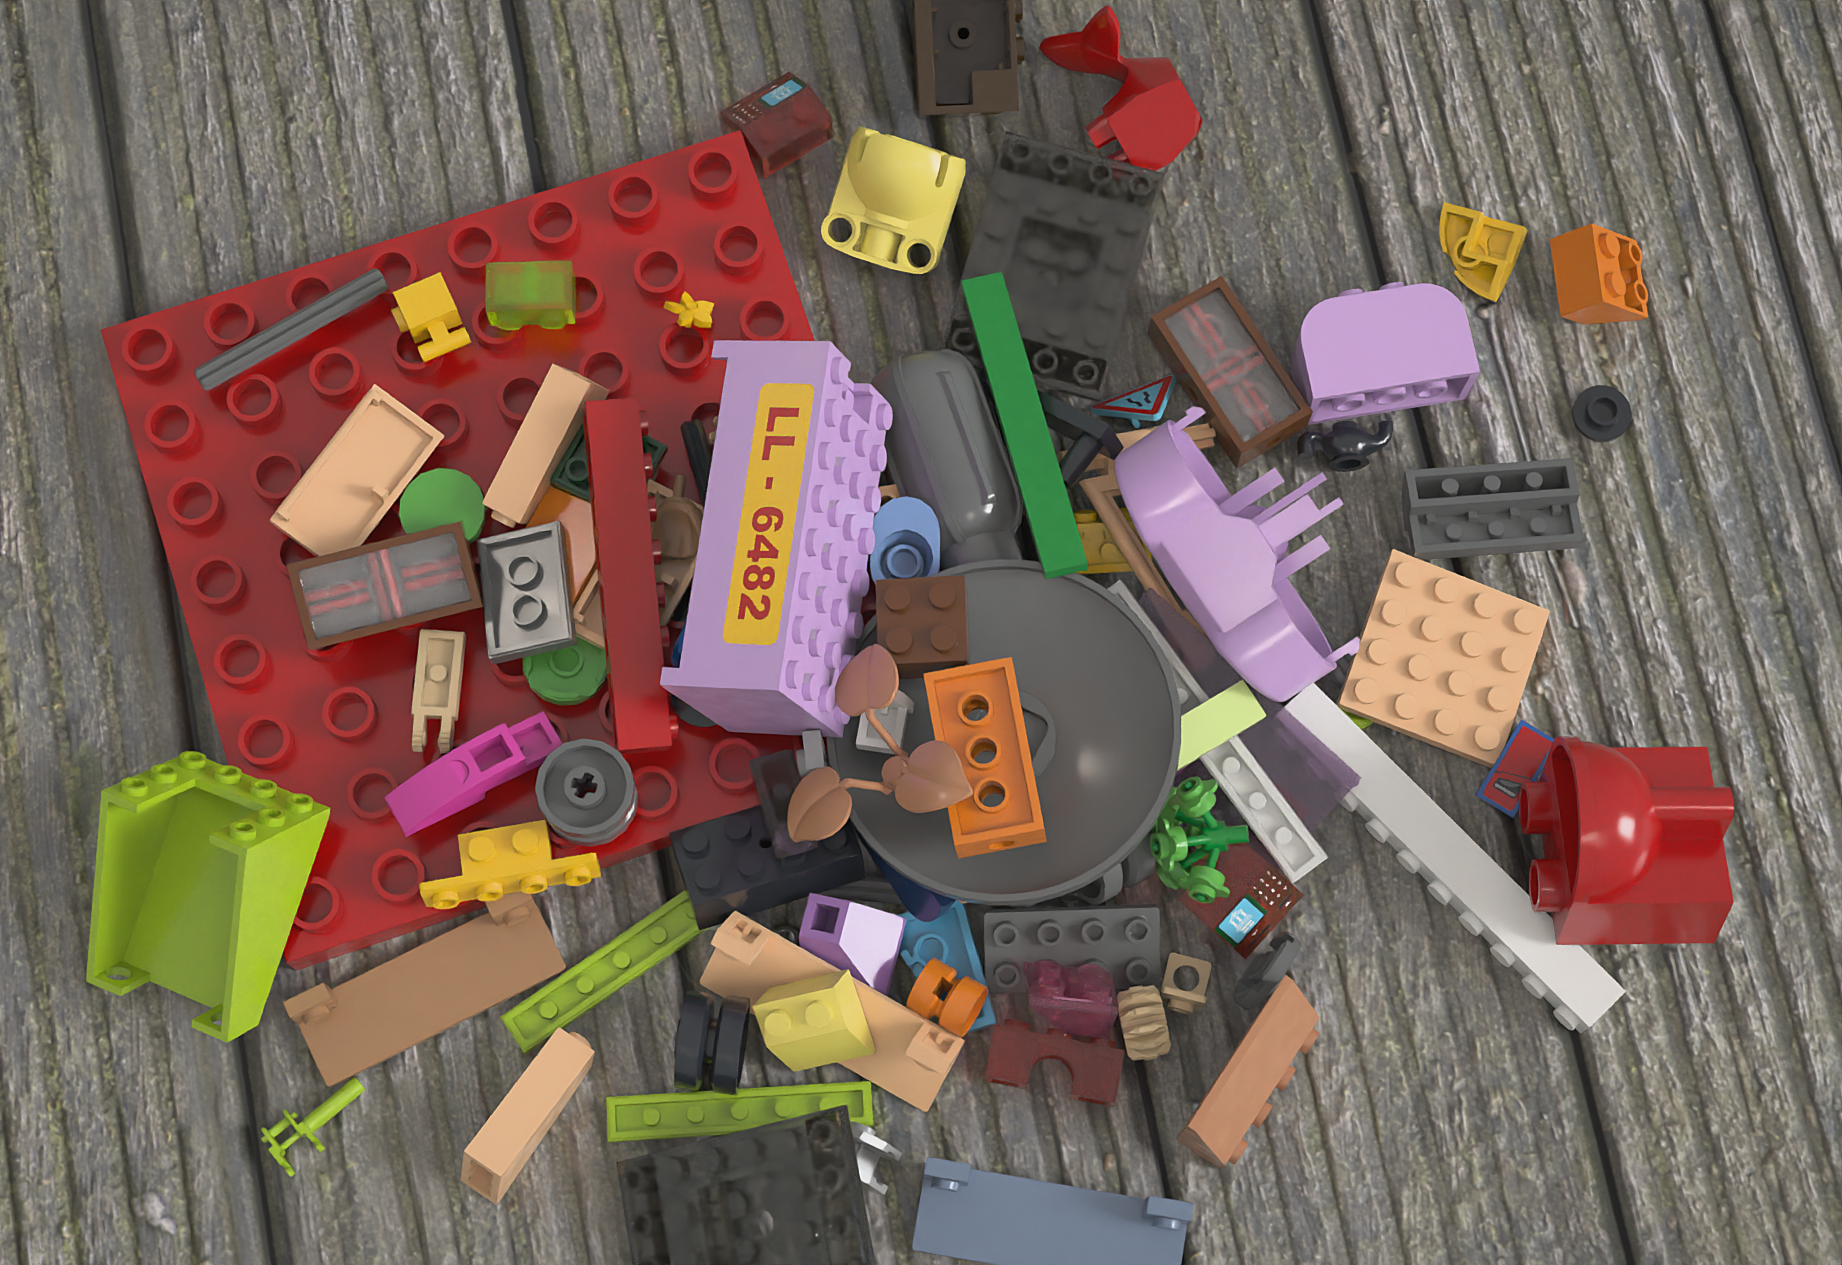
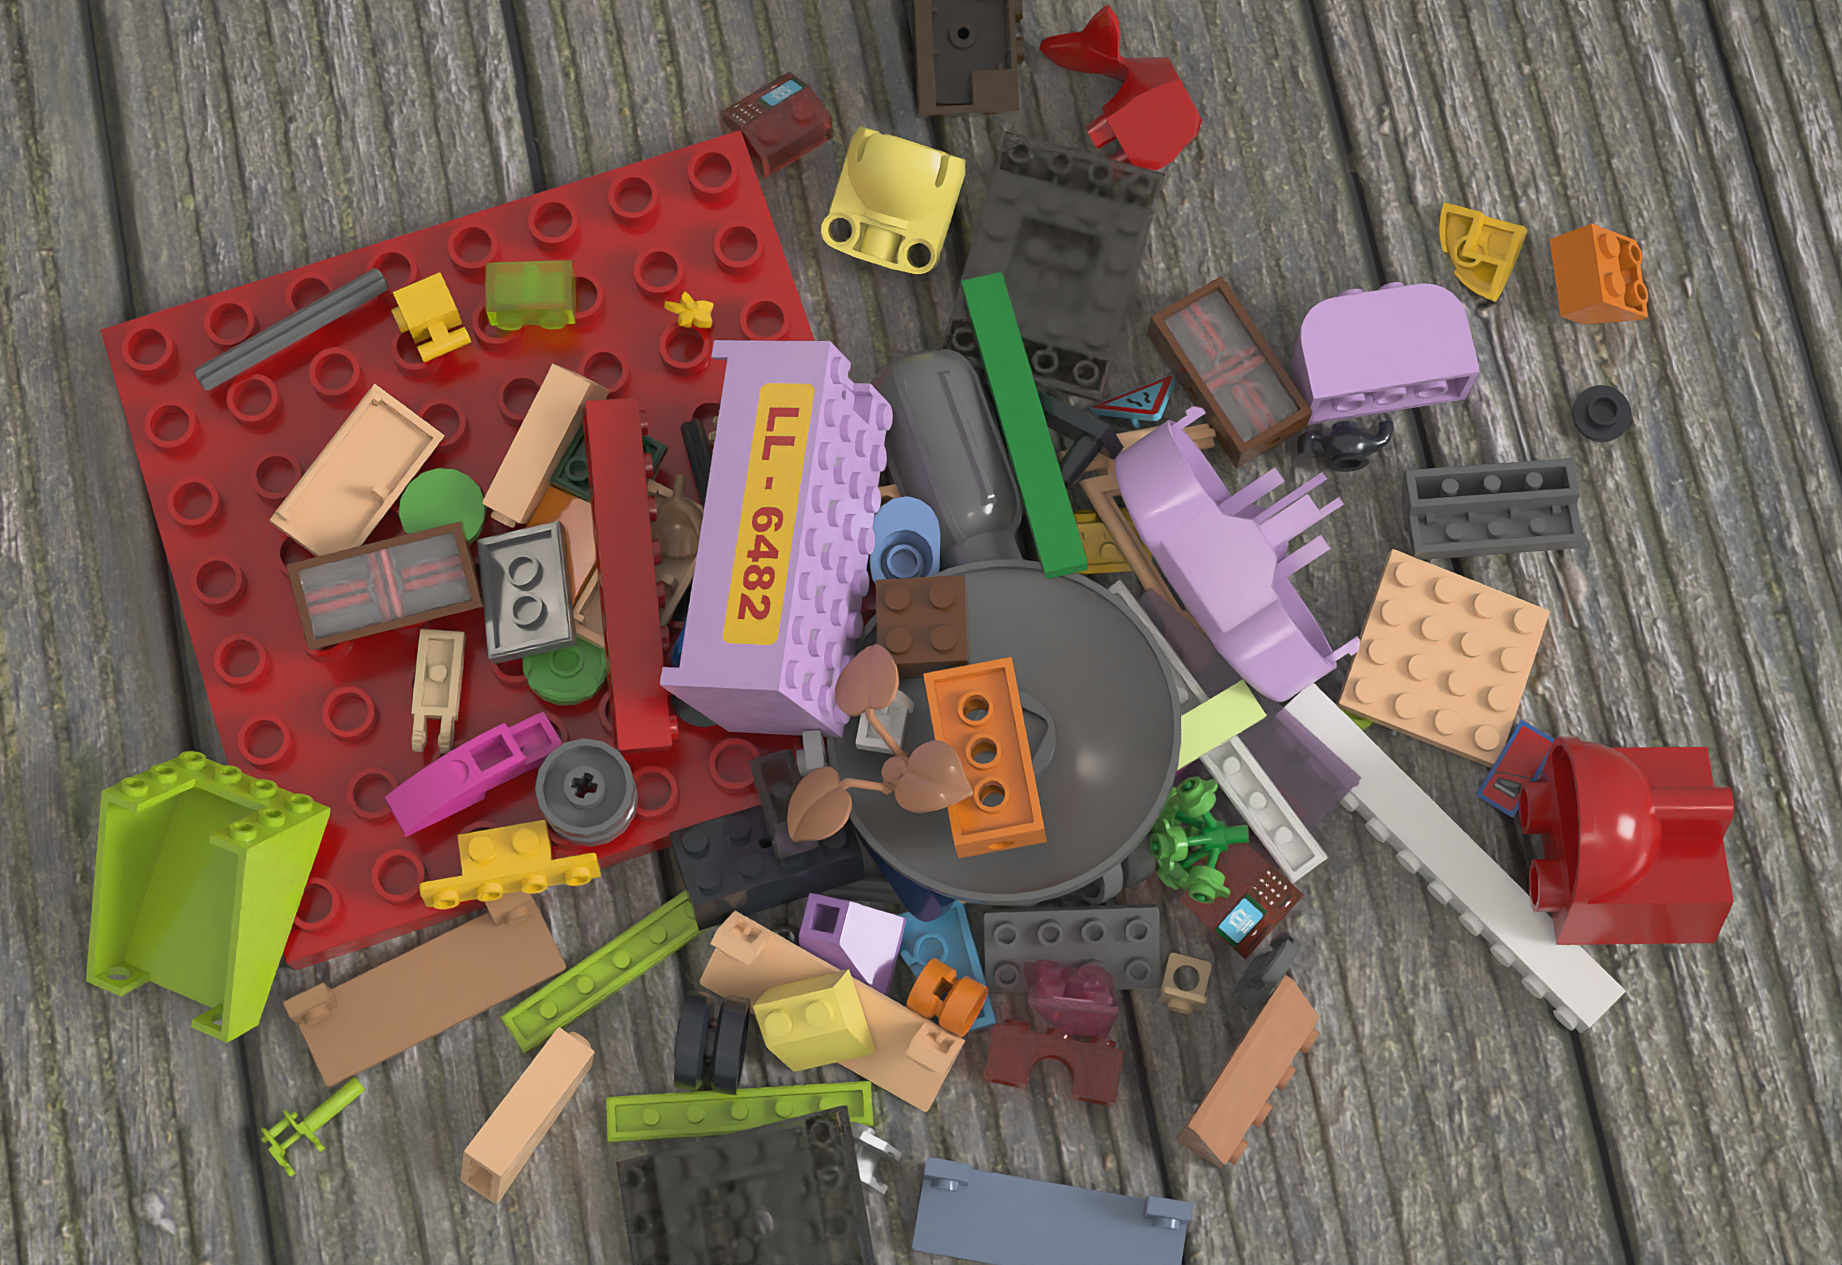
tan gear [1116,985,1171,1061] -> none

